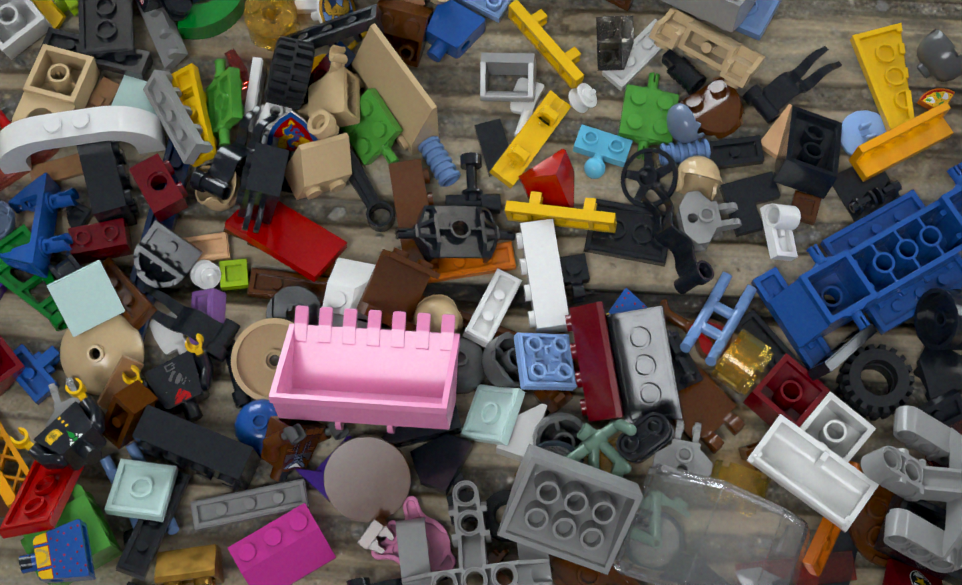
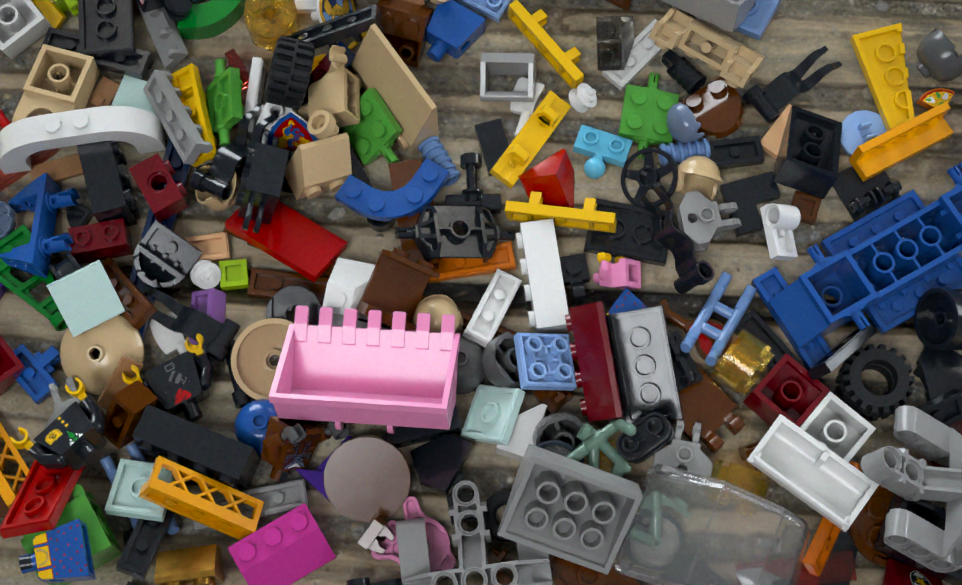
none -> light orange fence [138,456,264,540]
none -> blue plate [335,158,450,221]
none -> bright pink piece [593,252,641,290]

